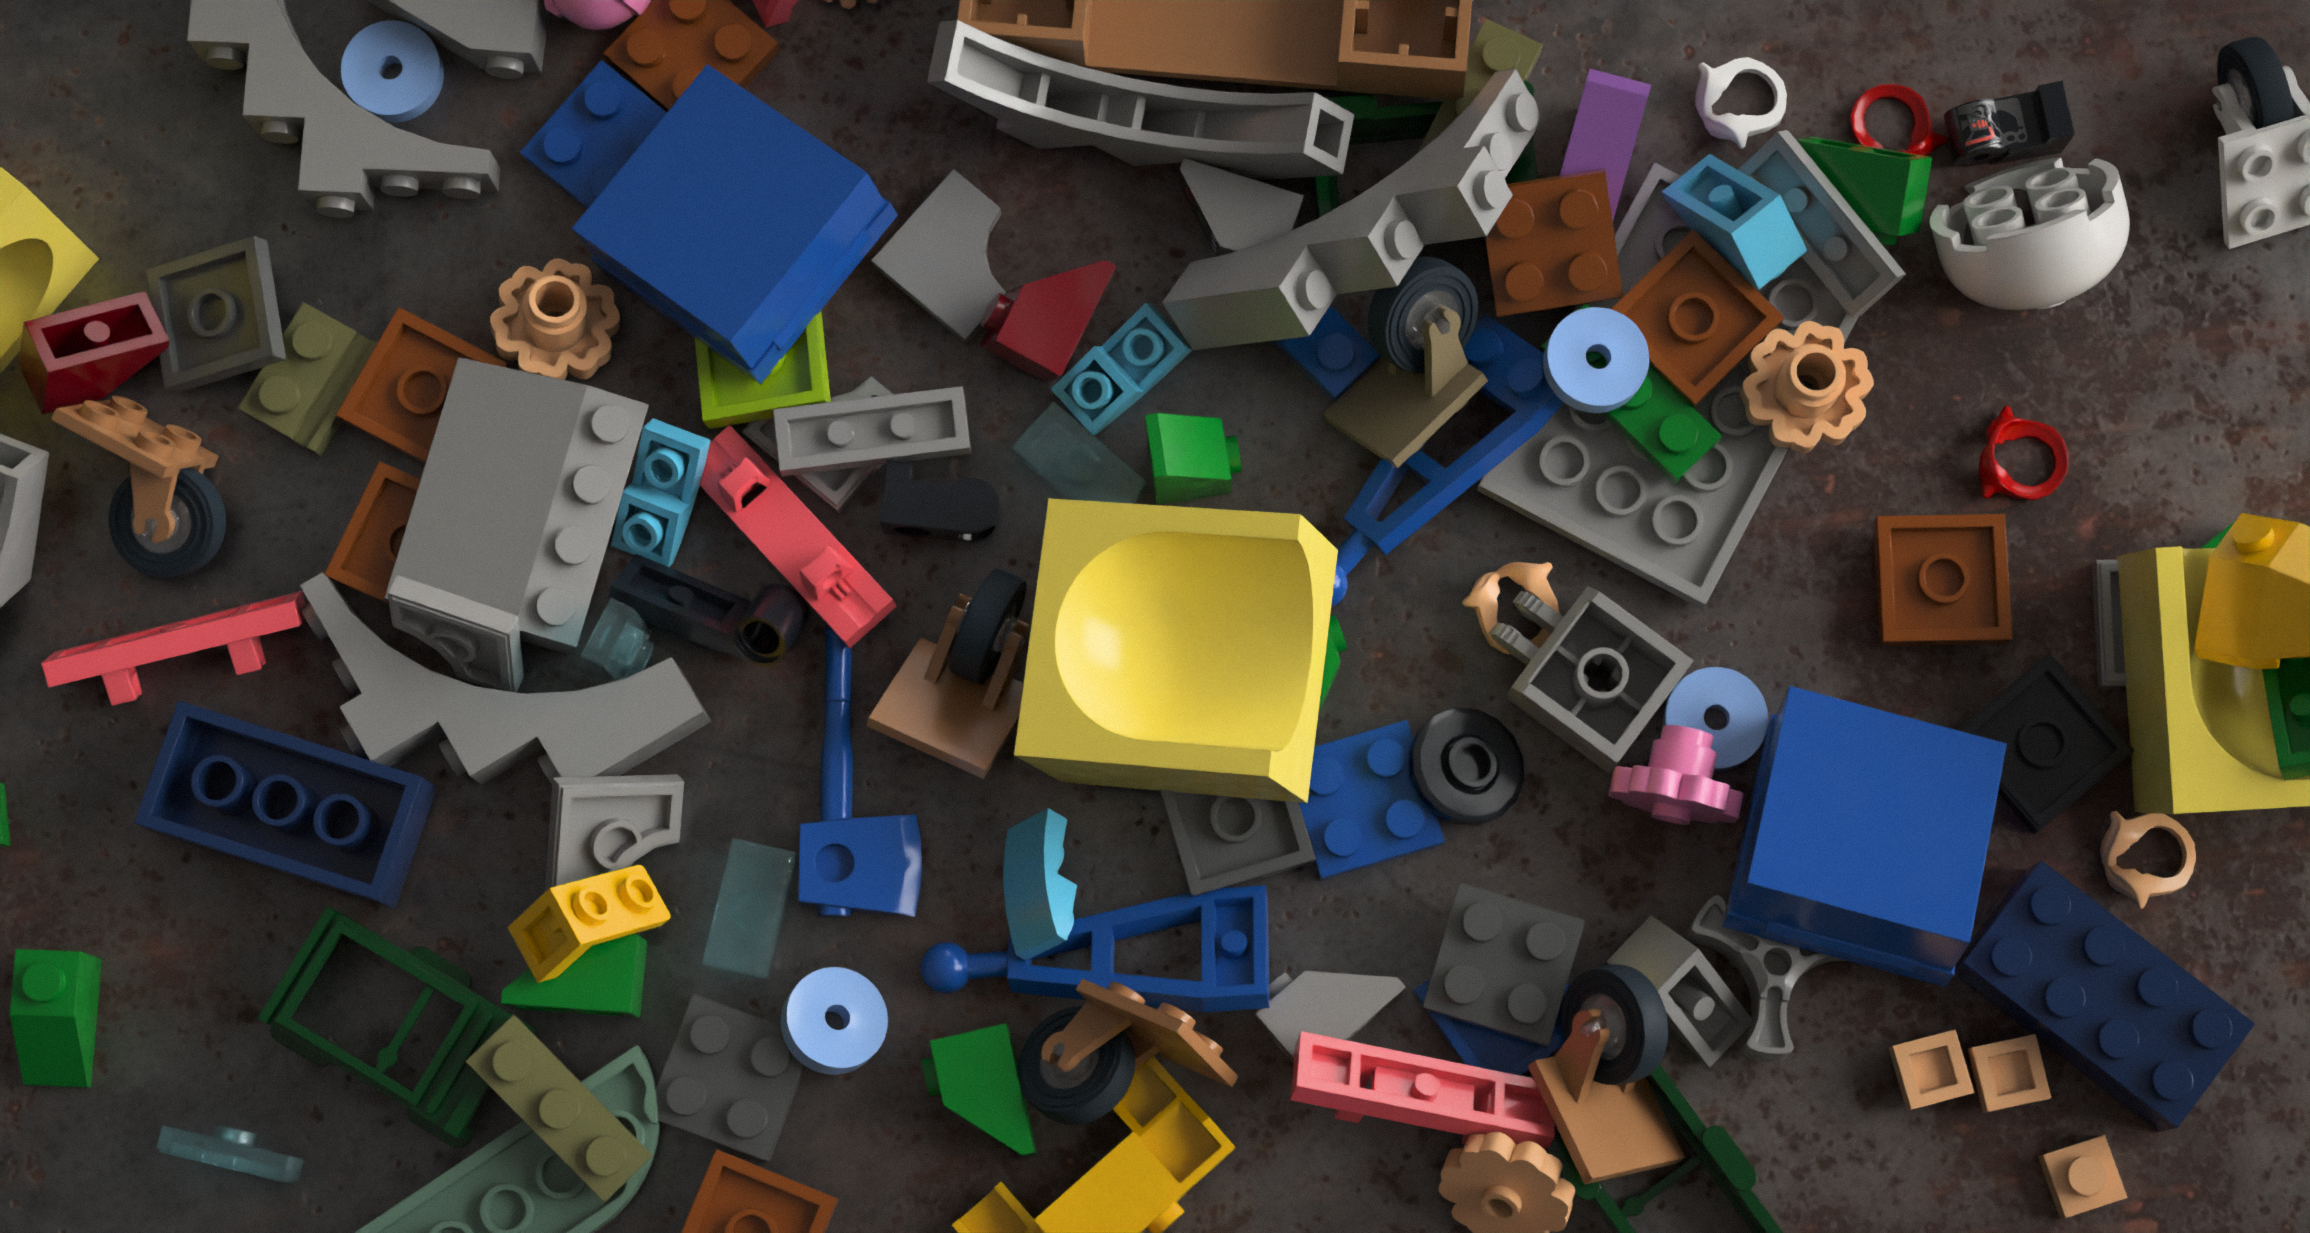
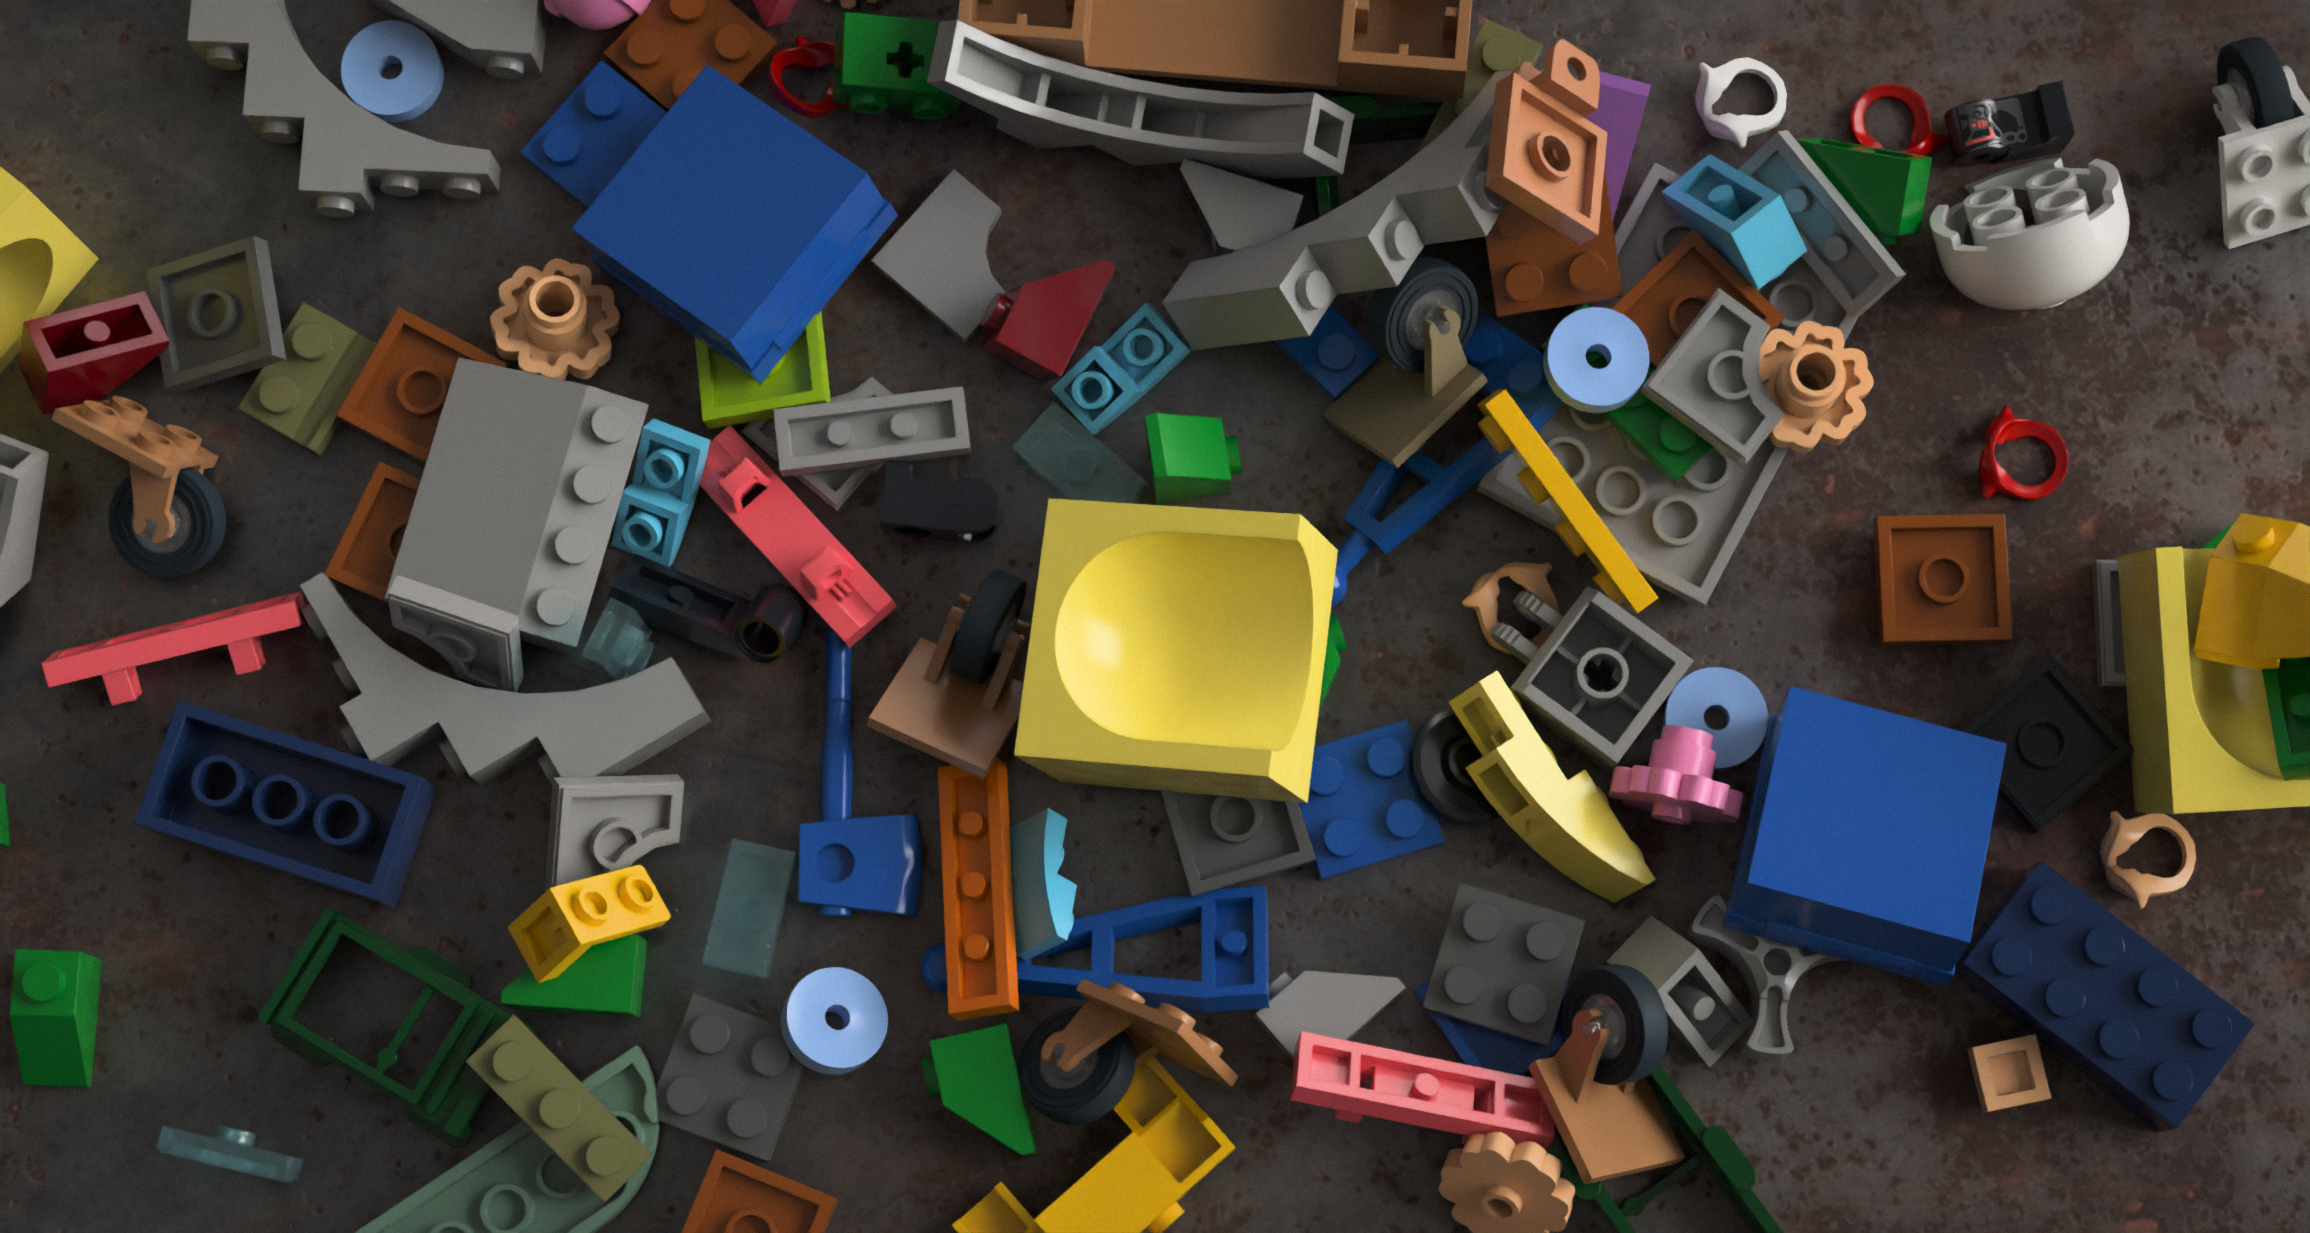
light nougat plate [1888,1029,1974,1111] -> none
light nougat plate [2038,1135,2128,1219] -> none
none -> red piece [768,36,850,119]
none -> green brick [833,12,963,120]
none -> orange plate [938,757,1019,1021]
none -> light yellow slope [1448,671,1656,903]
none -> yellow plate [1477,389,1658,613]
none -> nougat plate [1485,39,1608,246]
none -> light grey tile [1640,288,1784,468]

